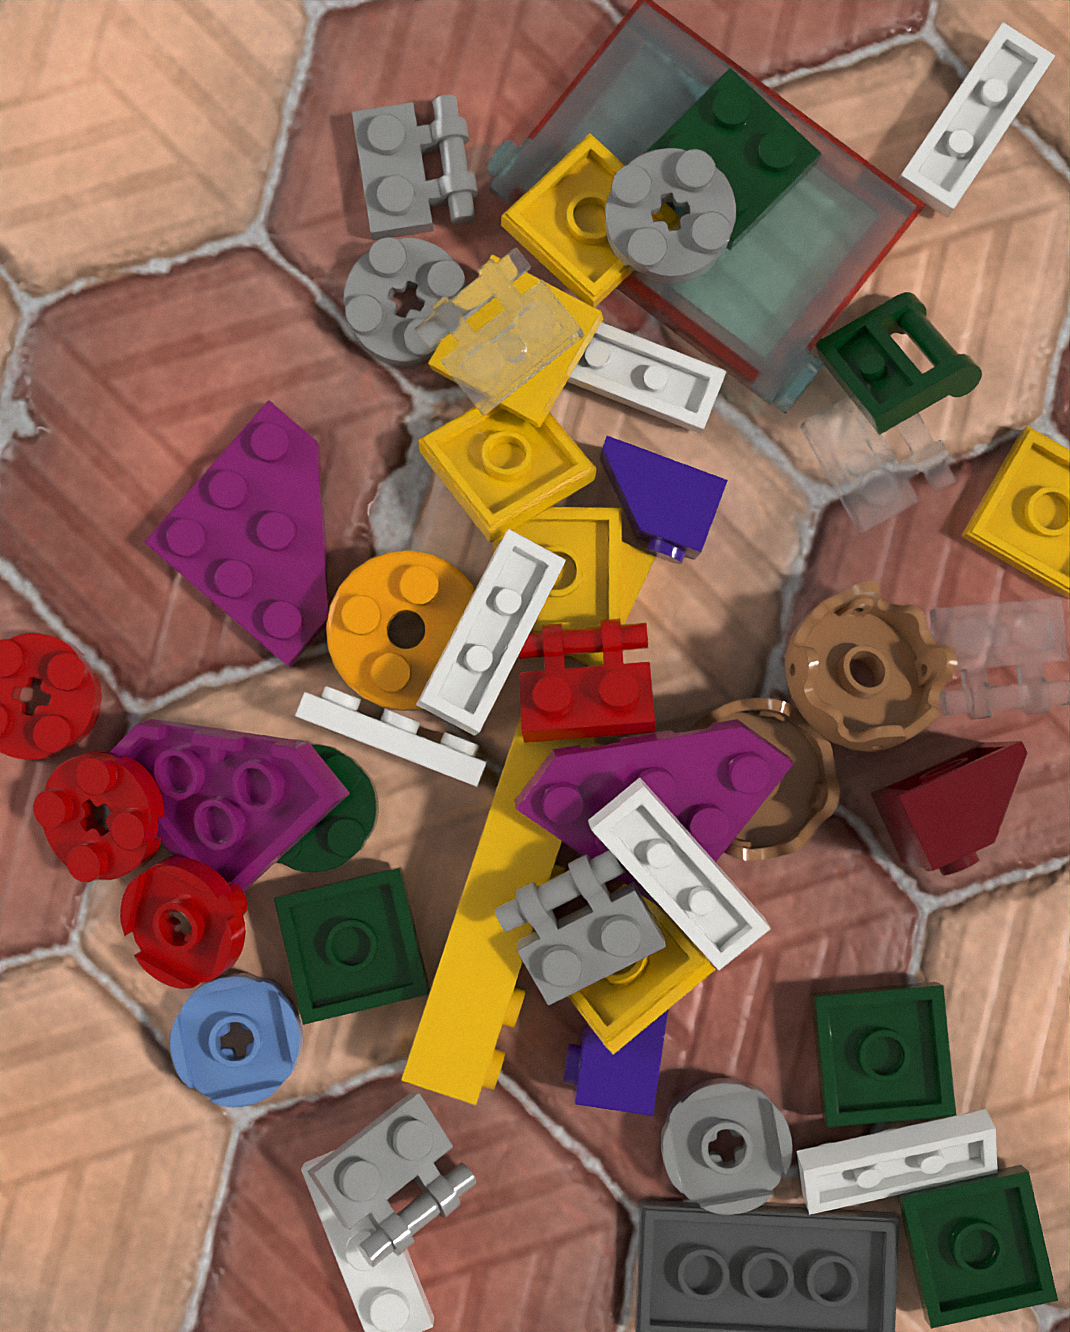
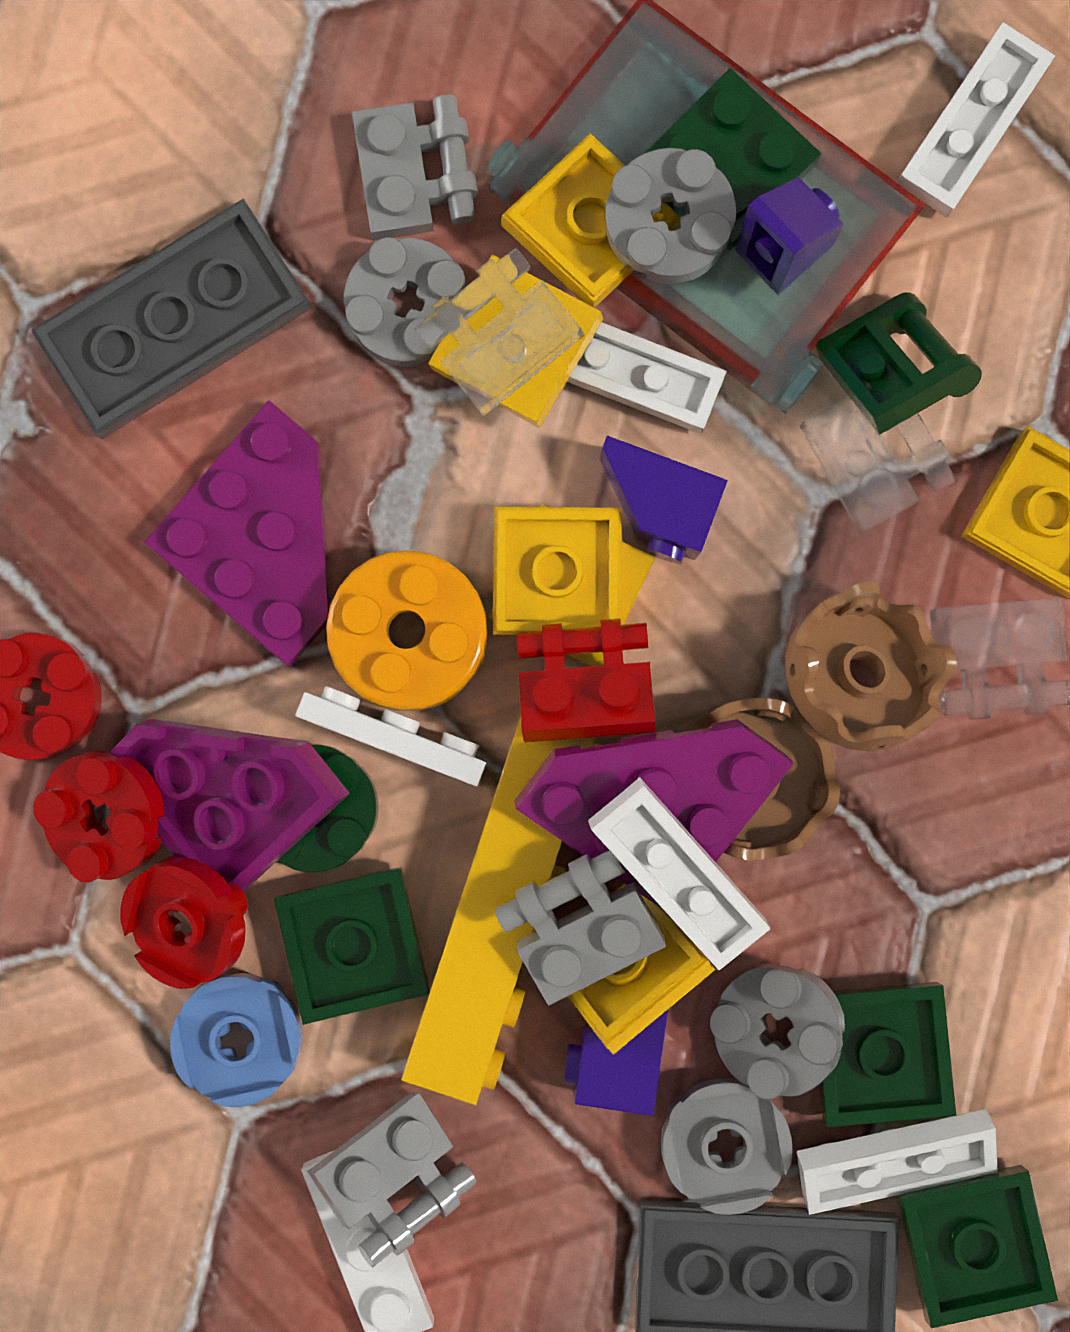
white plate [416,529,566,736] -> none
yellow tile [418,400,596,543] -> none
dark red slope [871,741,1028,876] -> none
none -> dark grey tile [31,198,312,439]
none -> light grey plate [710,963,845,1099]
none -> dark purple slope [735,177,844,295]

